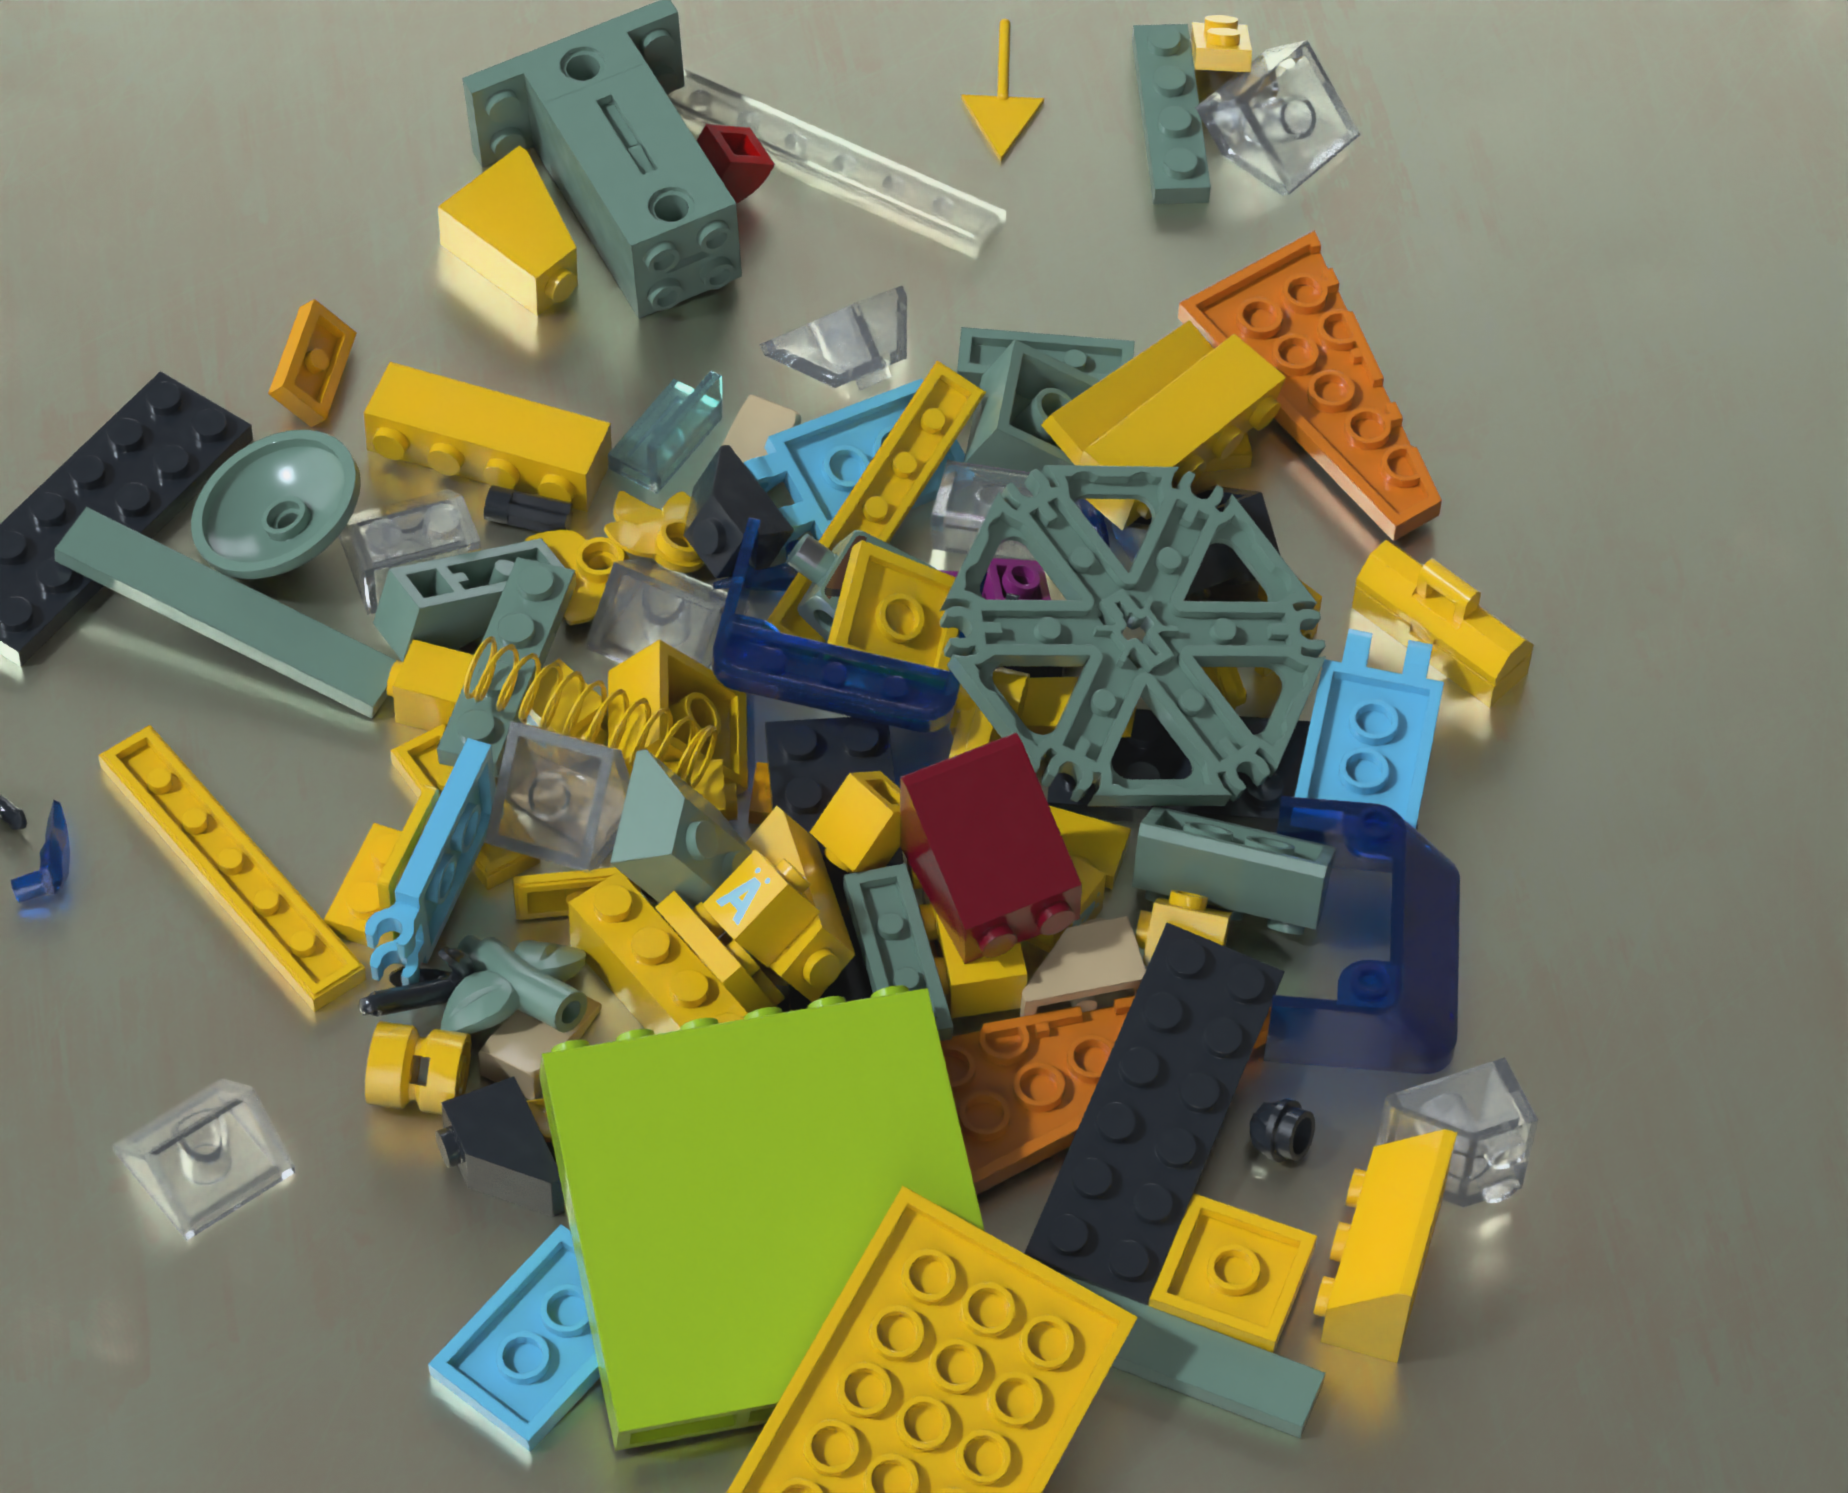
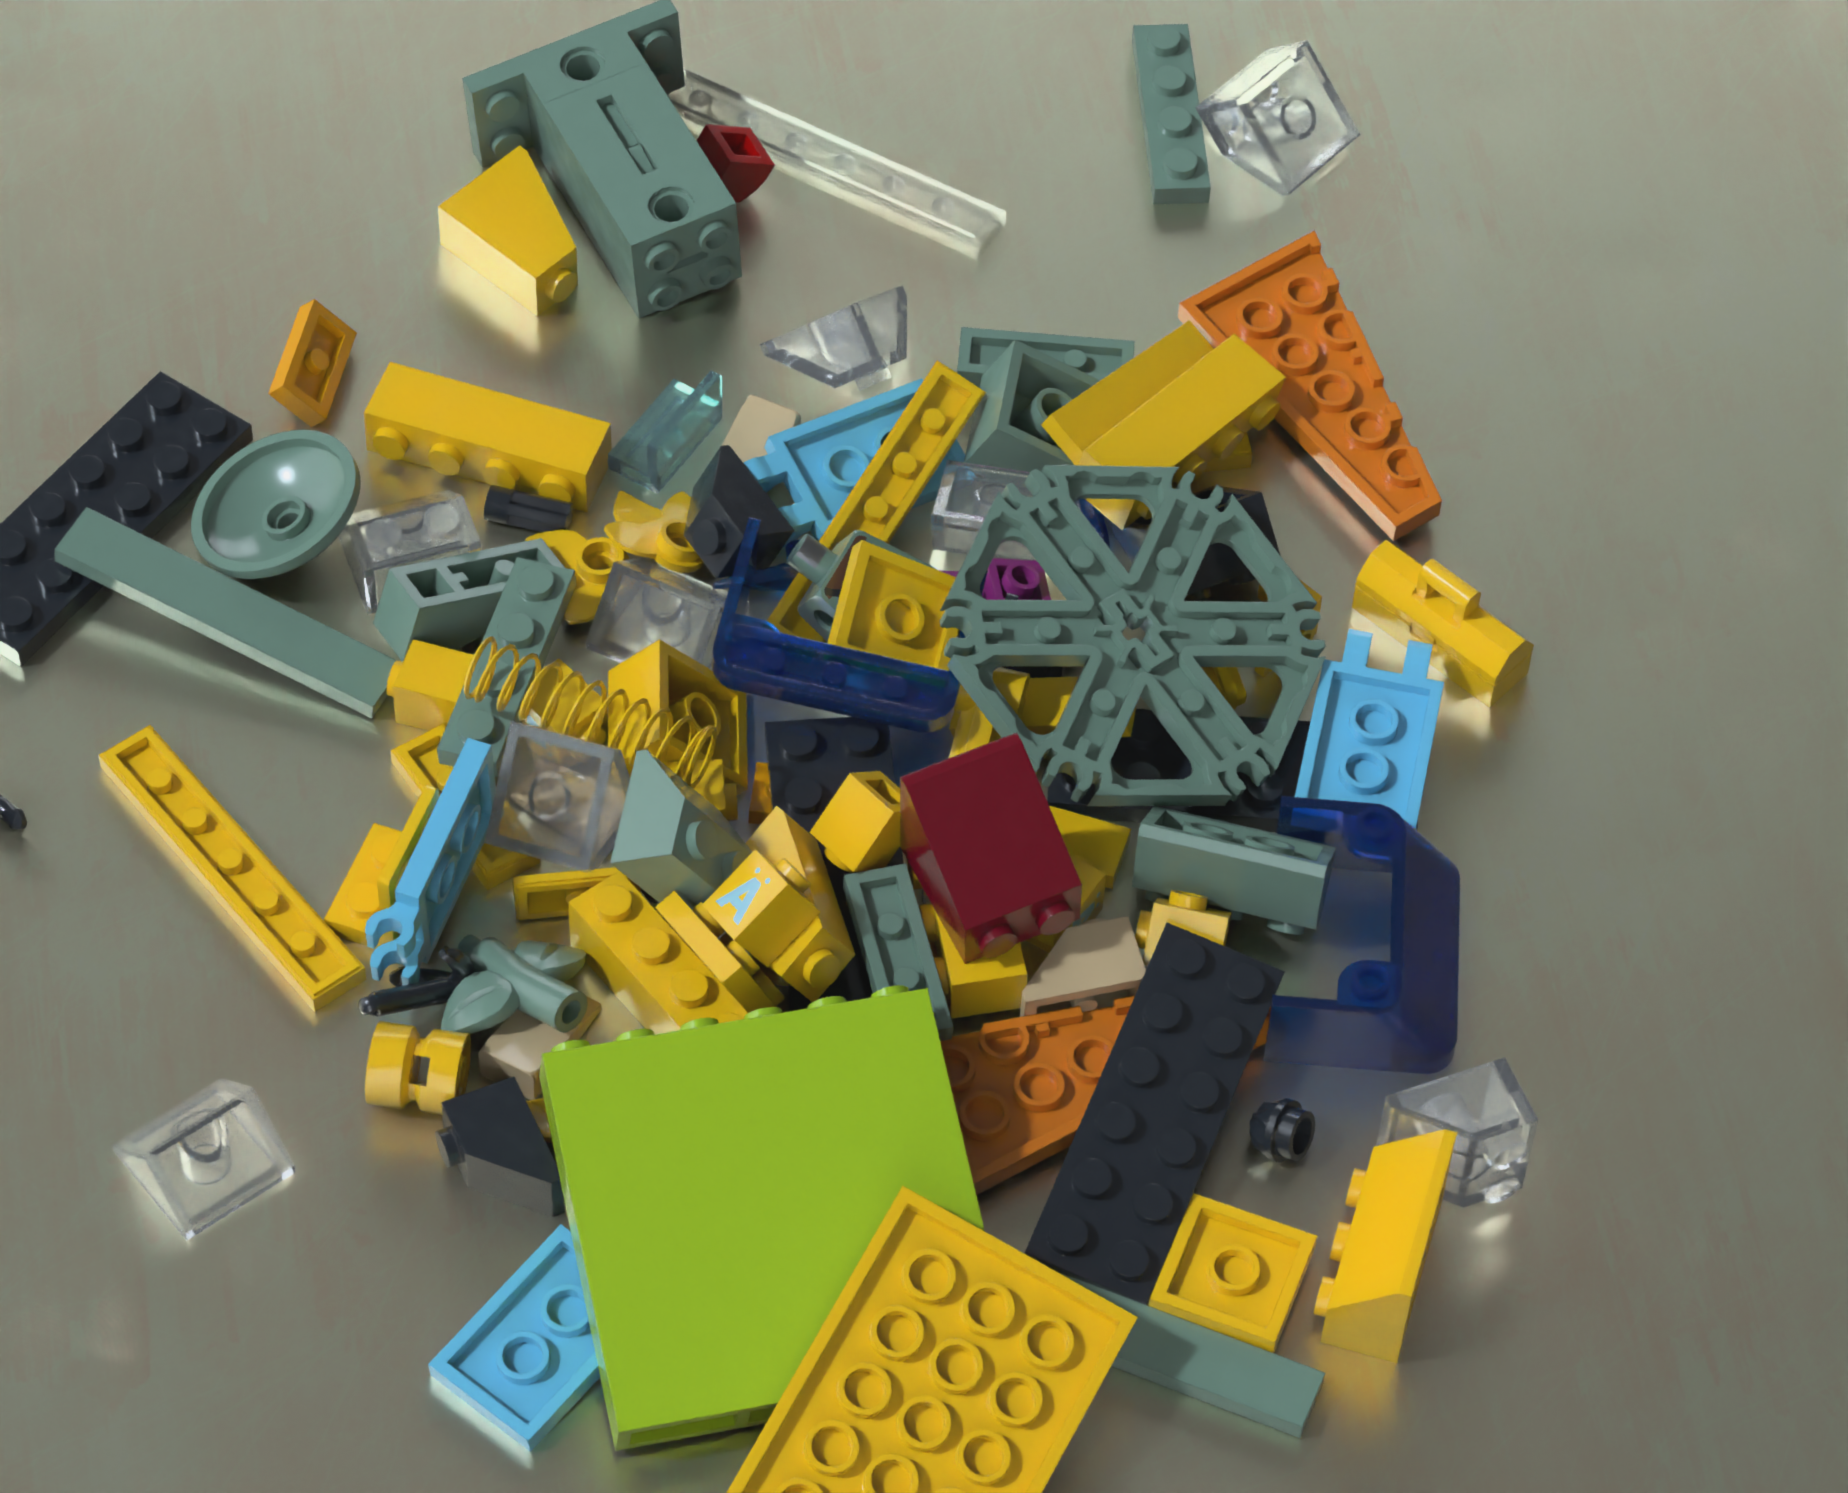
clear blue bar [11,800,70,903] -> none
yellow piece [961,18,1044,161] -> none
yellow plate [1191,15,1252,72] -> none

